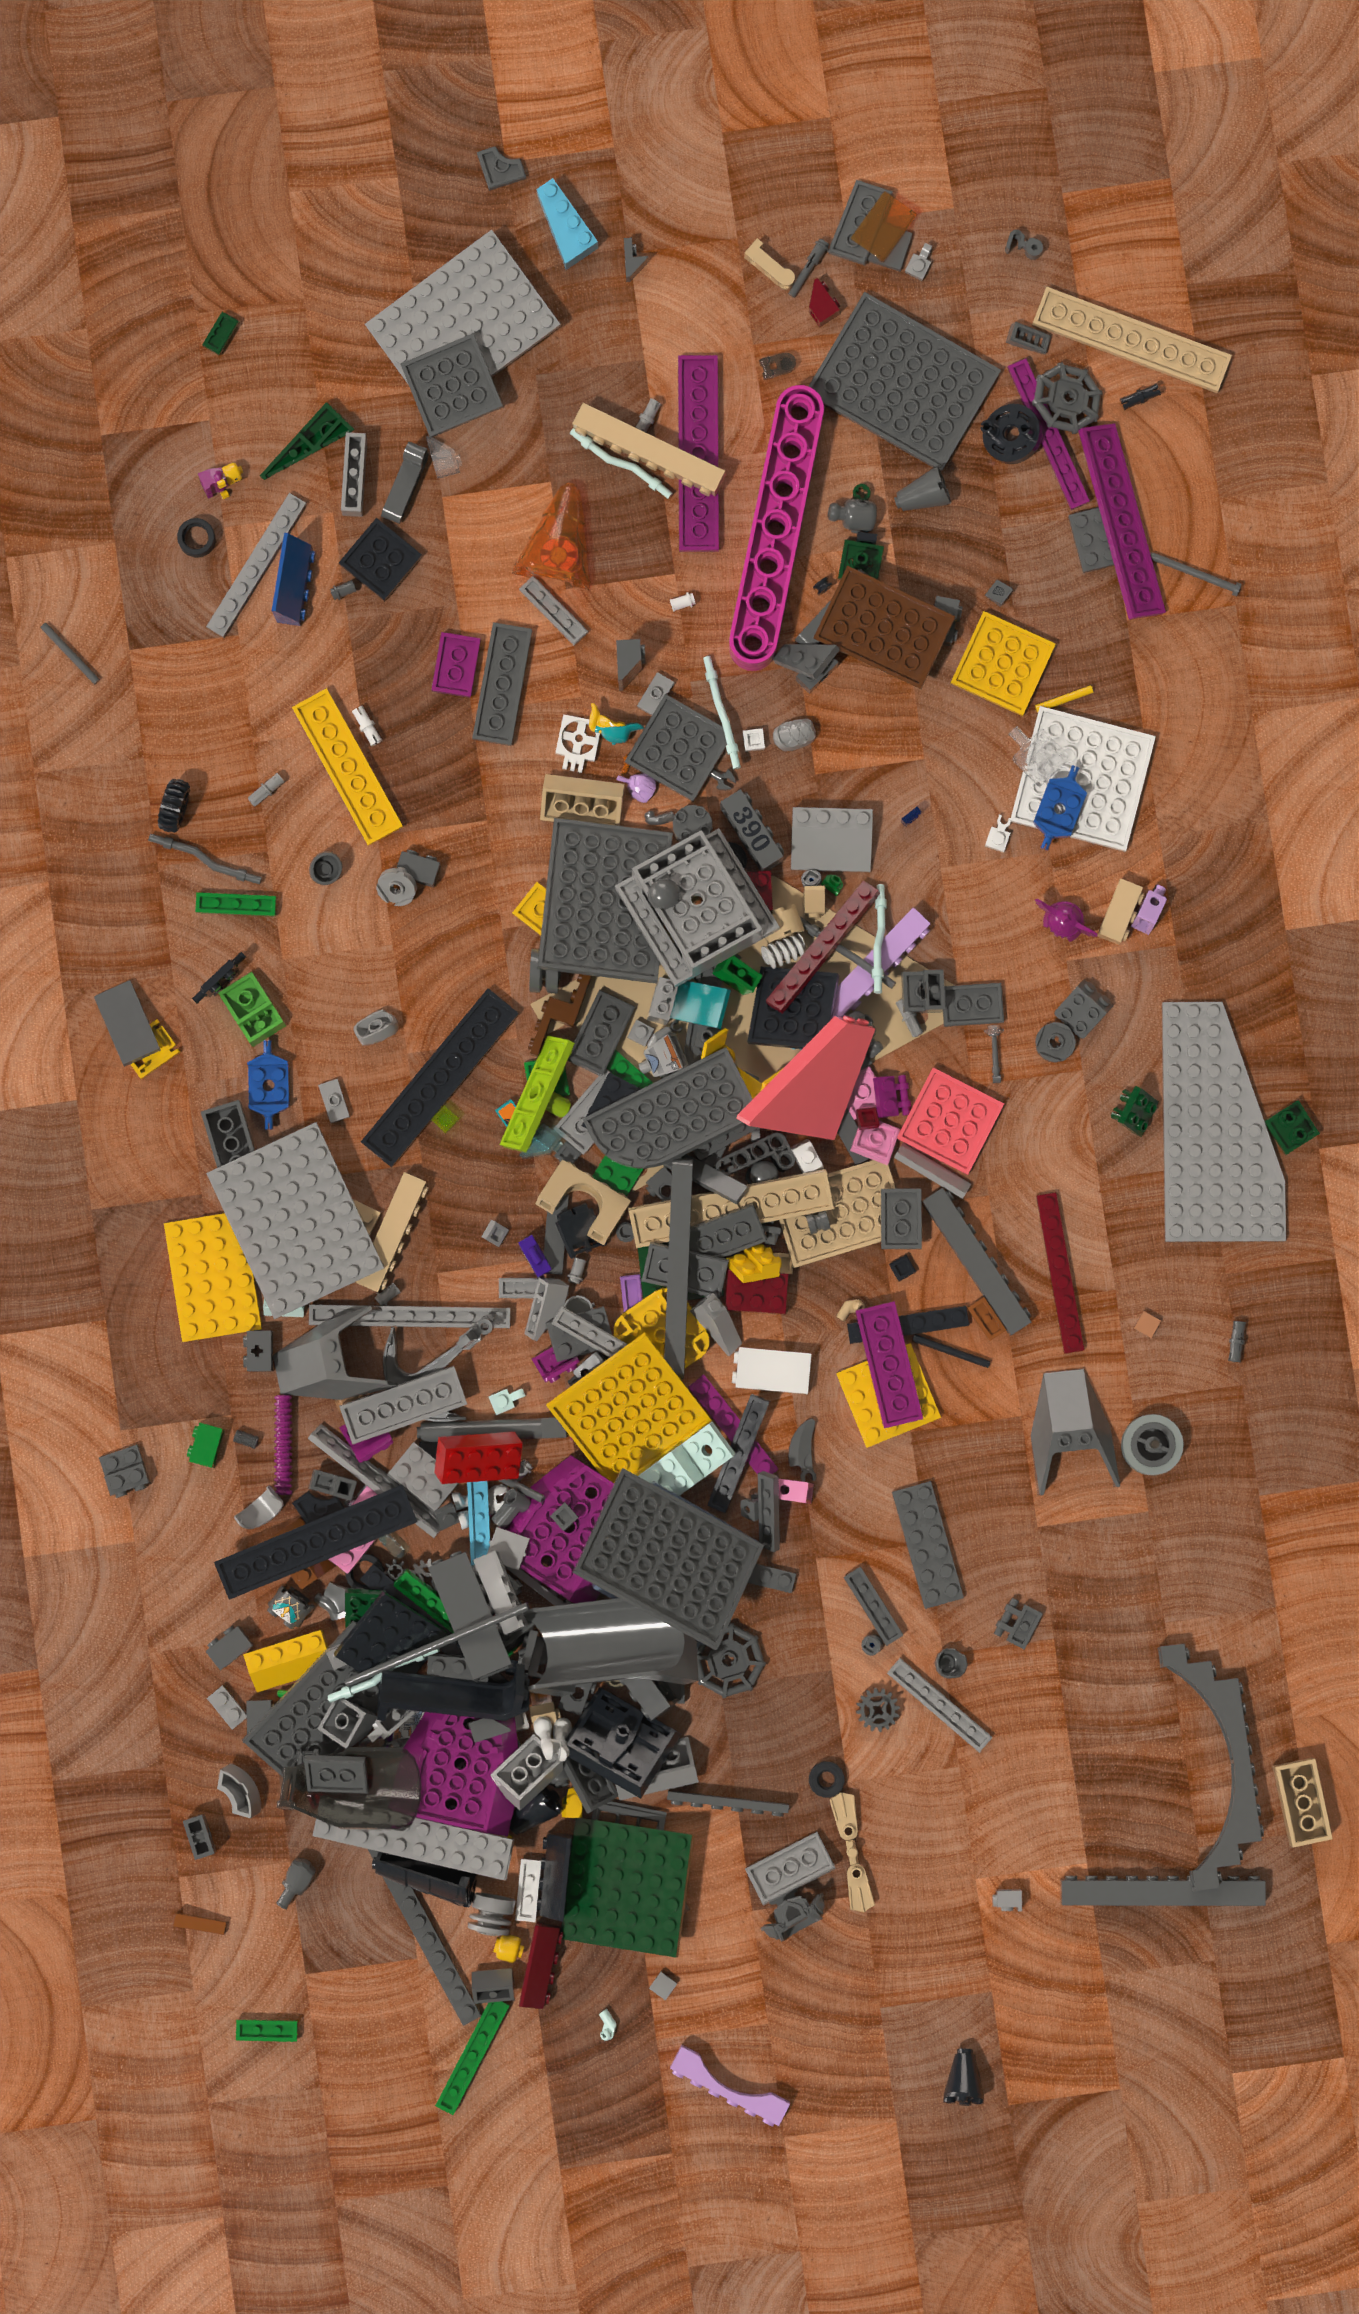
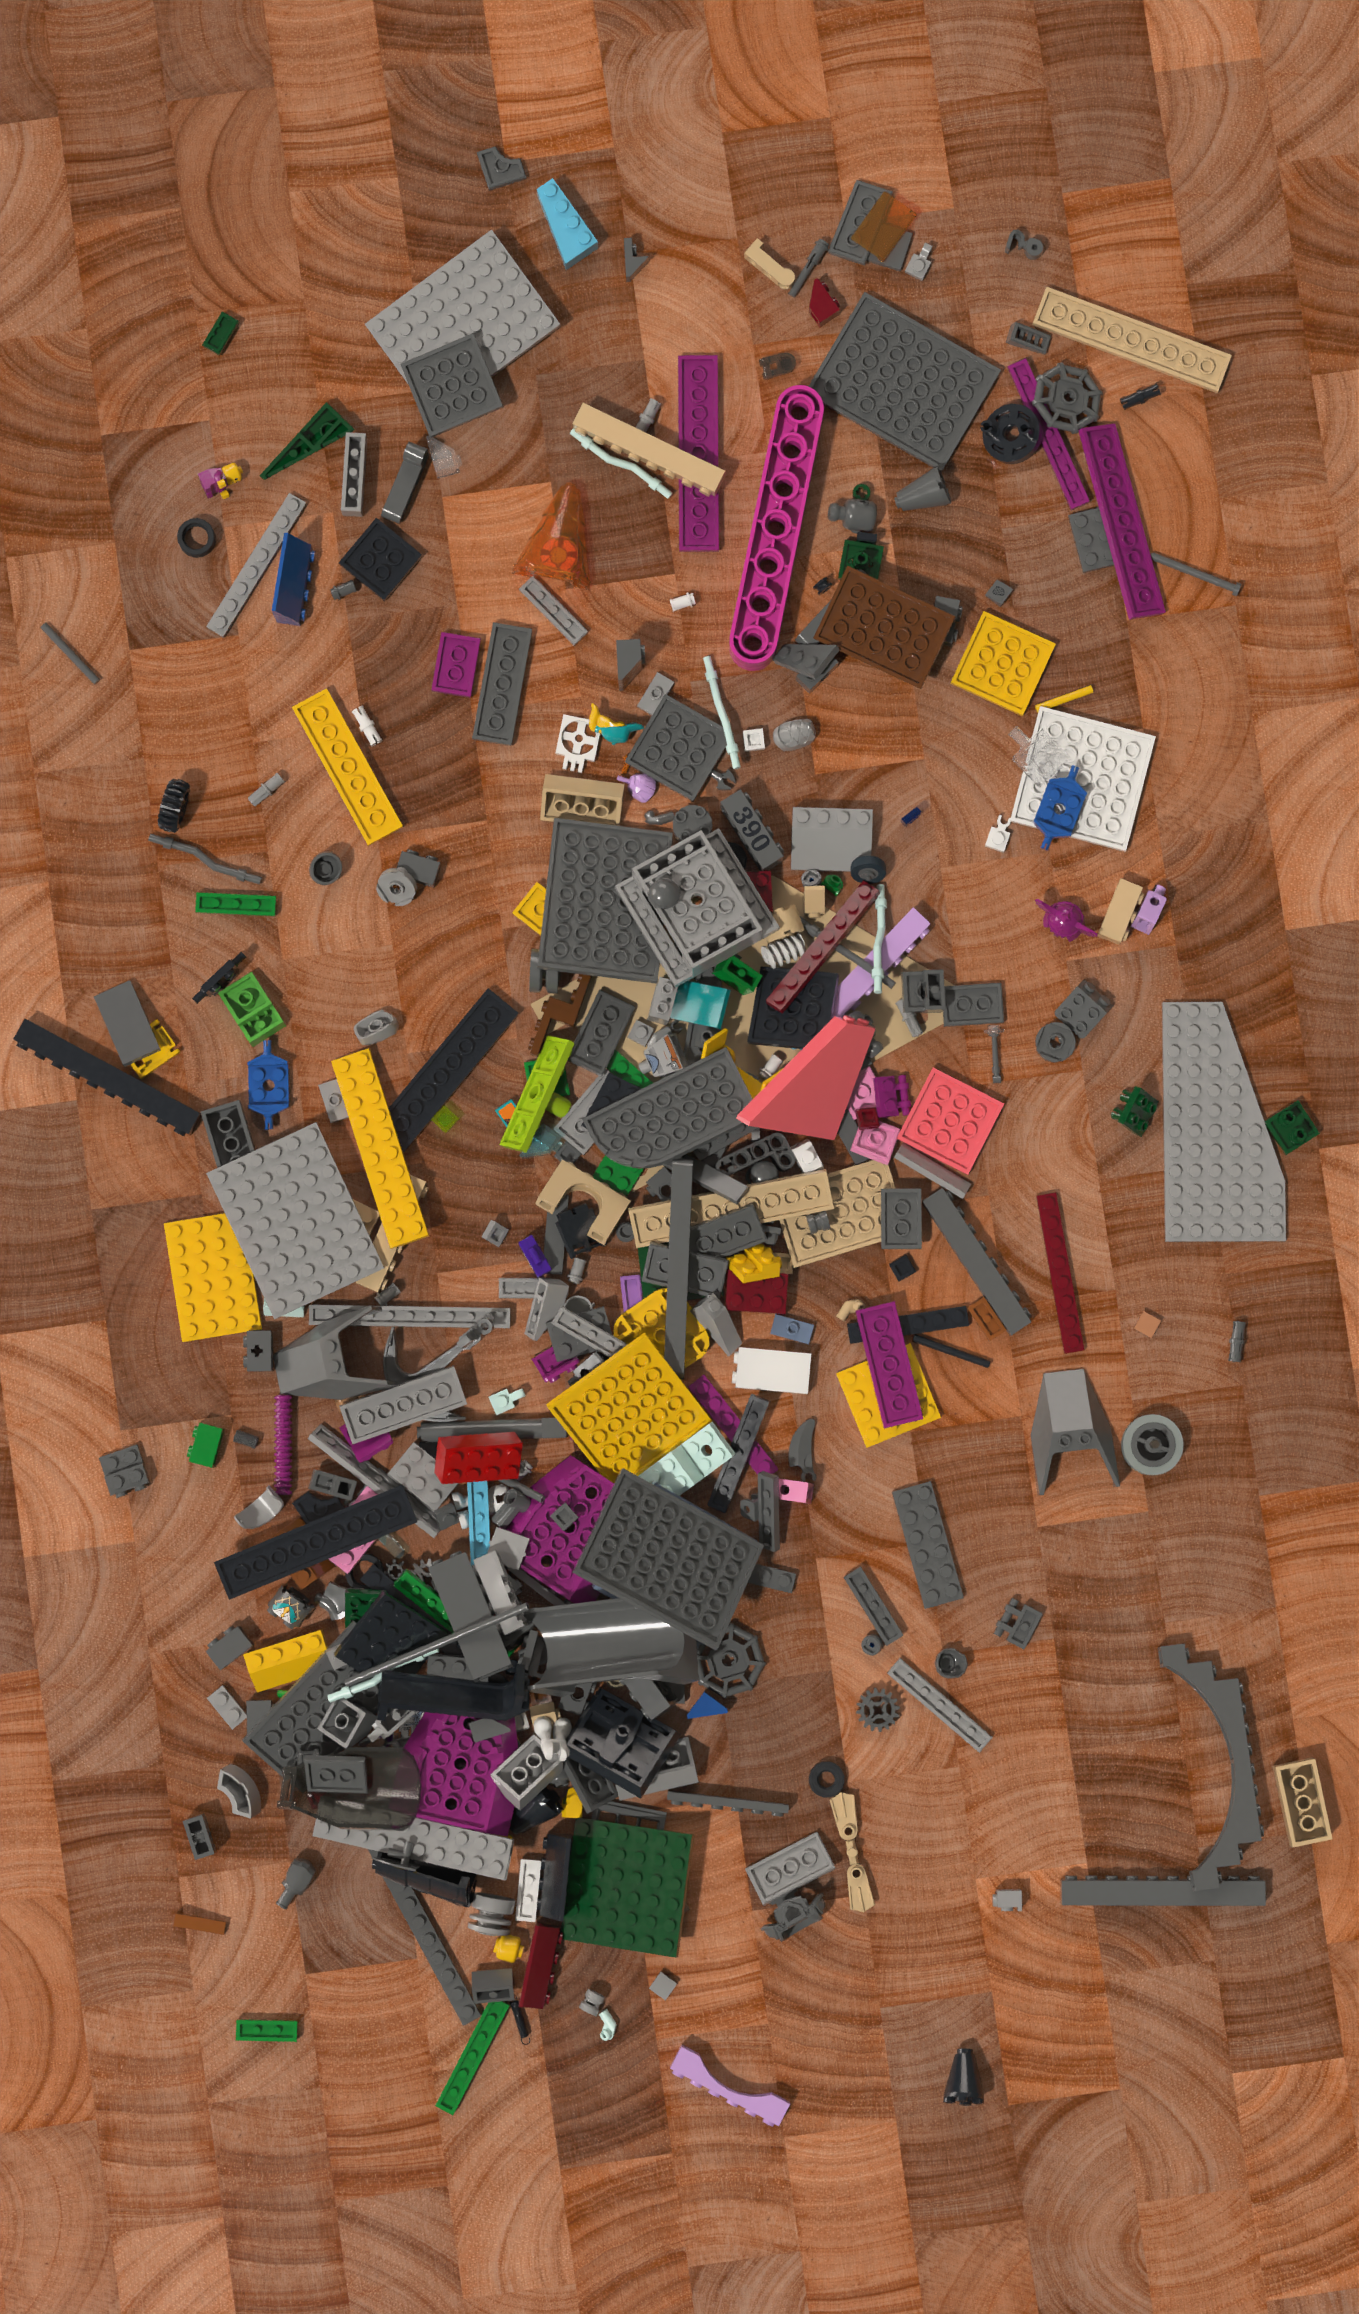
none -> black brick [13,1019,202,1136]
none -> yellow plate [331,1048,429,1249]
none -> dark grey shield [372,1841,421,1871]
none -> black piece [510,1994,530,2045]
none -> light grey wheel [579,1989,606,2016]
none -> blue slope [687,1691,728,1719]
none -> white pin [759,1054,783,1080]
none -> sand blue plate [770,1314,814,1345]
none -> black wheel [850,856,886,884]

